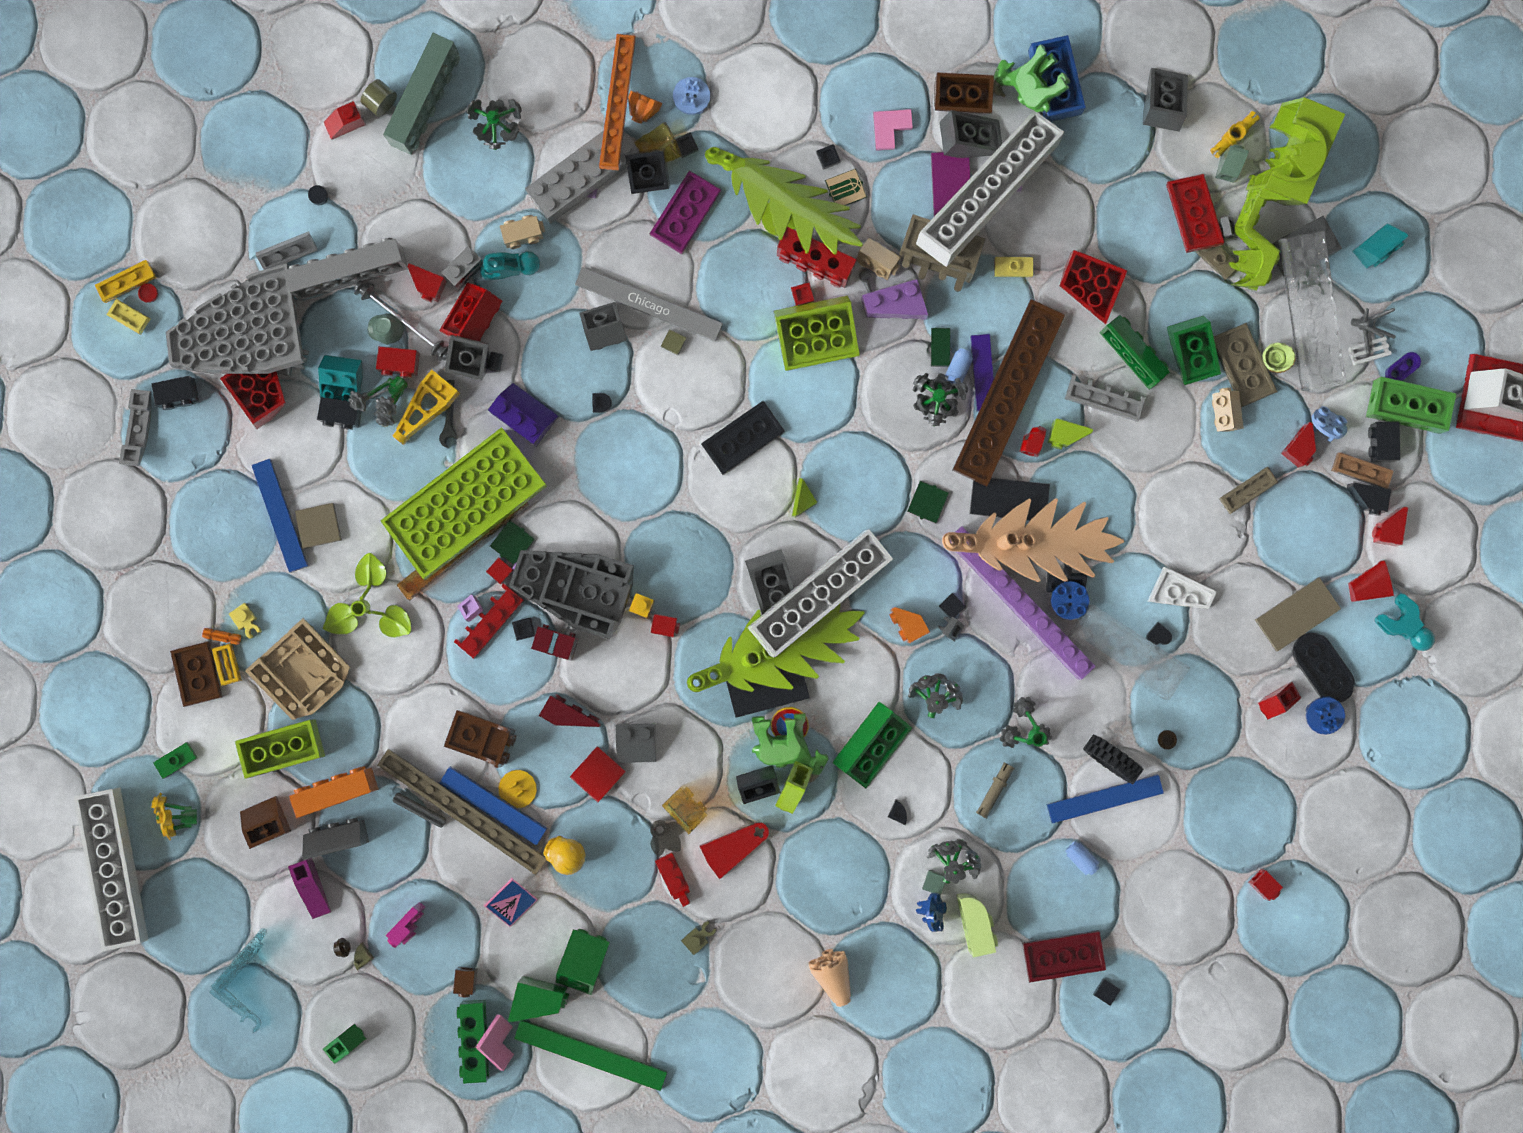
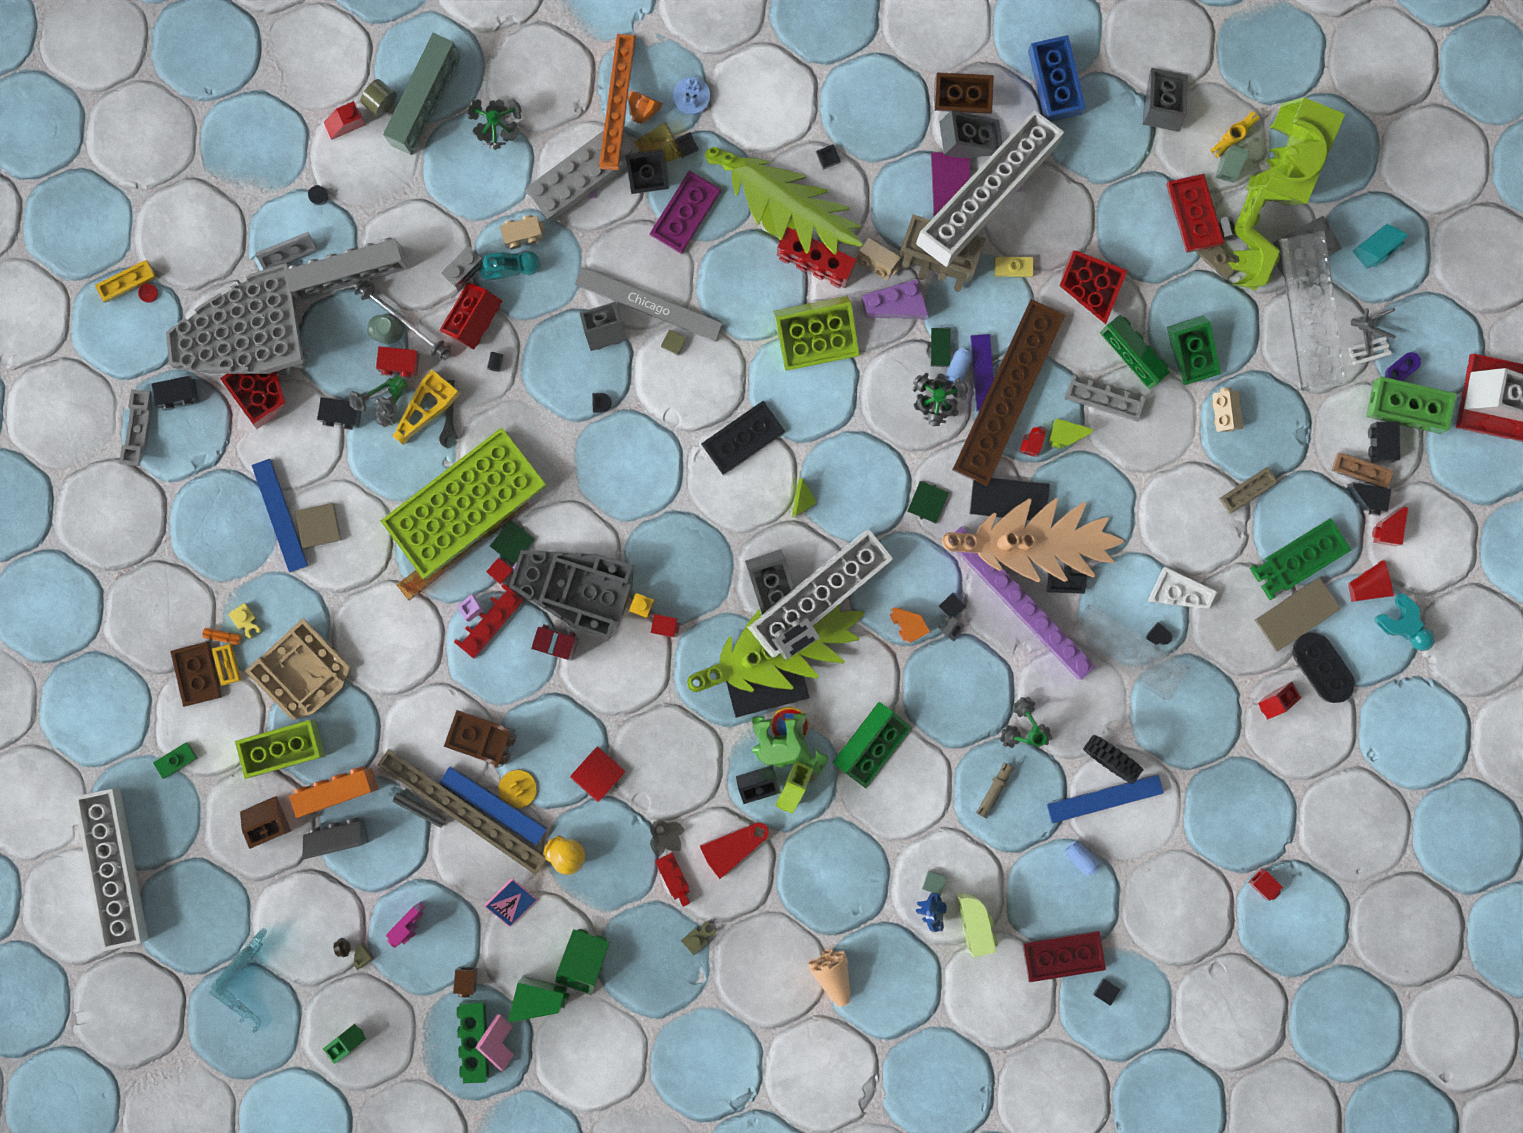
light yellow plate [106,299,150,335] -> none
plant [151,793,197,841] -> none
magenta slope [288,858,331,919] -> none
teal slope [318,355,363,401] -> none
lime plant [322,553,411,637] -> none
red slope [407,263,447,303] -> none
dark grey slope [444,335,489,380] -> none
dark purple slope [488,383,559,447] -> none
black tile [512,617,535,641] -> none
green tile [514,1020,667,1091] -> none
dark red slope [539,694,602,727] -> none
dark grey slope [615,723,656,763] -> none
clear yellow slope [662,786,708,835] -> none
red plate [791,283,814,306] -> none
piece [825,168,867,206] -> none
dark grey hand [859,269,872,293] -> none
bright pink tile [873,109,913,151] -> none
black tile [887,799,907,825] -> none
dark grey plant [908,673,963,718] -> none
dark grey plant [927,839,981,884] -> none
bright green animal [993,44,1070,113] -> none
blue plate [1050,581,1090,620] -> none
dark brown plate [1157,730,1177,749] -> none
dark tan tile [1214,323,1277,408] -> none
yellowish green hair [1262,343,1296,373] -> none
red slope [1281,422,1316,468] -> none
blue plate [1305,696,1346,735] -> none
light blue plate [1312,406,1347,442] -> none
none -> brick [772,617,820,659]
none -> green hinge [1249,518,1352,600]

